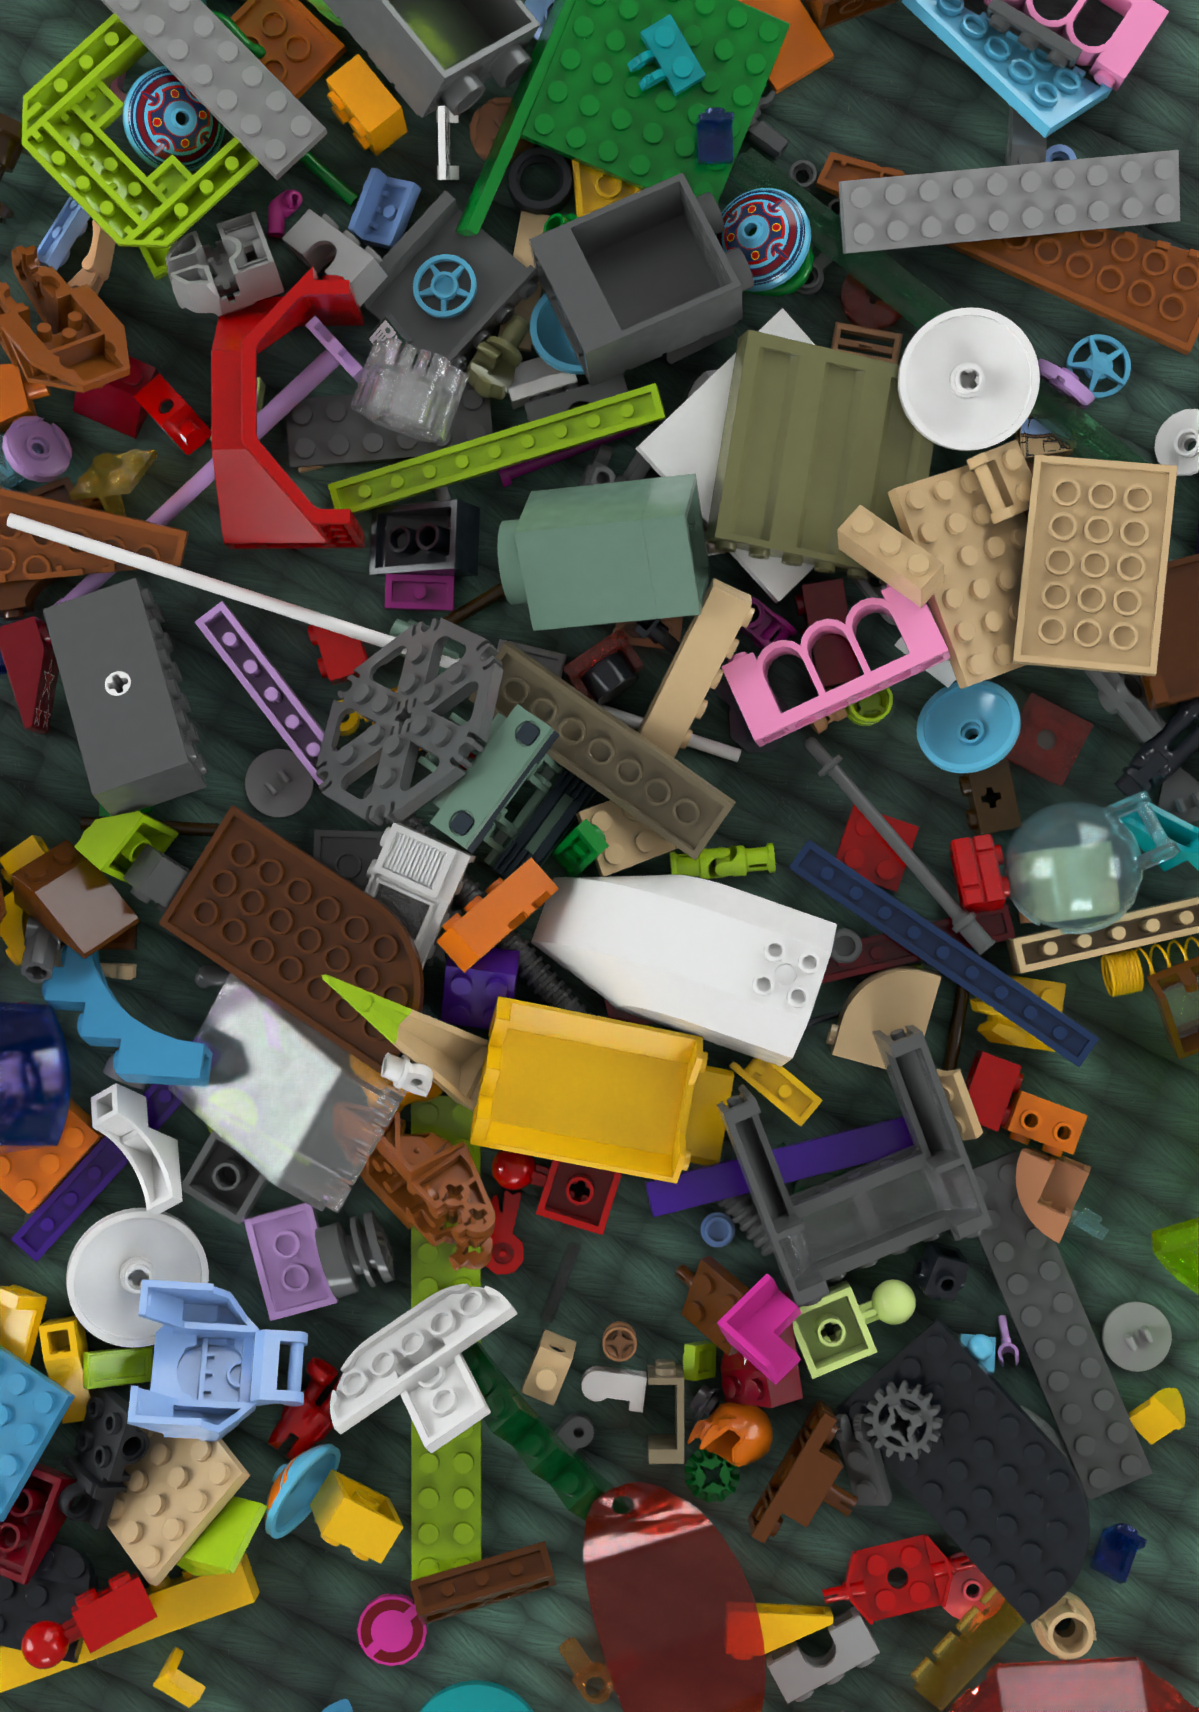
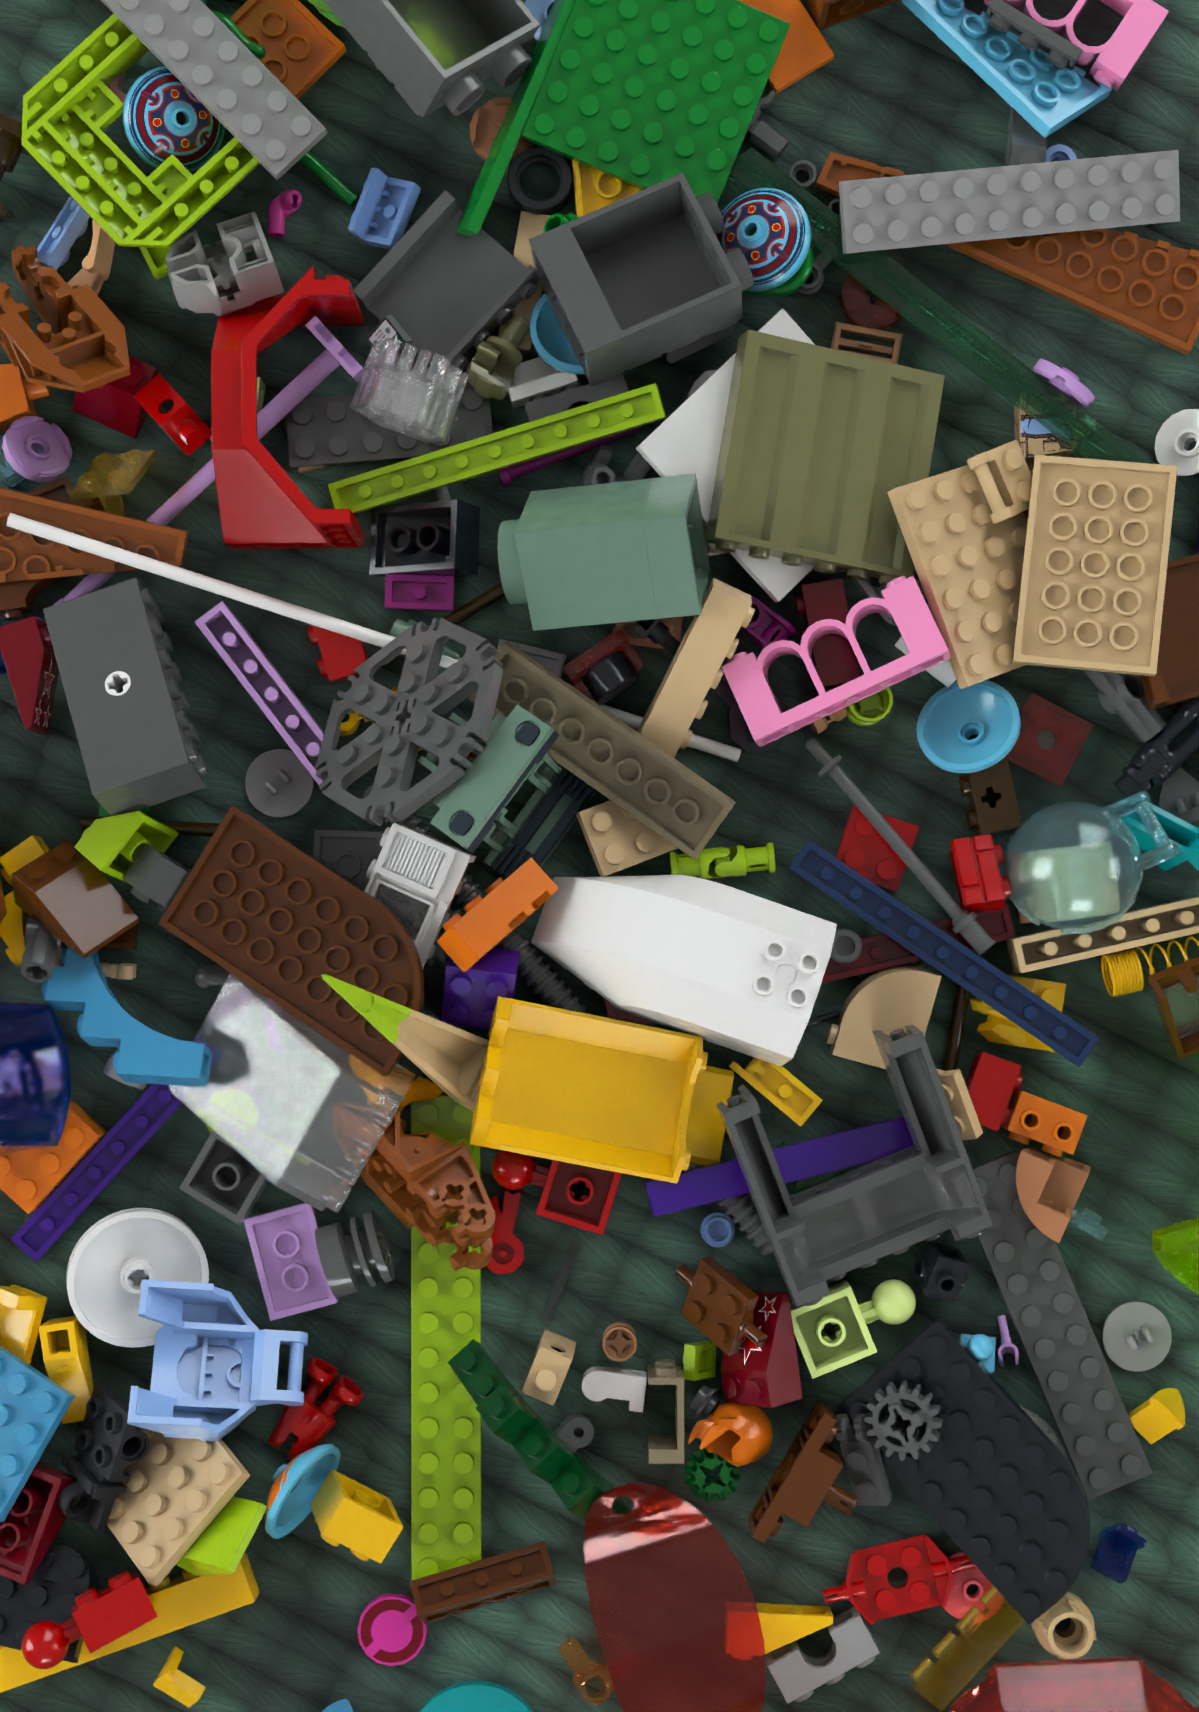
lime tile [83,1346,153,1390] -> none
white arch [91,1083,183,1215] -> none
light grey arch [282,209,388,306] -> none
light orange brick [326,54,408,156] -> none
white plate [330,1284,518,1453] -> none
white piece [381,1053,433,1097] -> none
medium azure wheel [413,254,477,319] -> none
white flag [436,106,459,180] -> none
green plate [551,819,609,877] -> none
teal hinge [627,14,706,96] -> none
clear blue bracket [696,107,734,165] -> none
dark pink panel [717,1274,801,1385] -> none
tan brick [837,505,944,608] -> none
white dish [898,307,1040,451] -> none
medium azure wheel [1066,334,1131,399] -> none

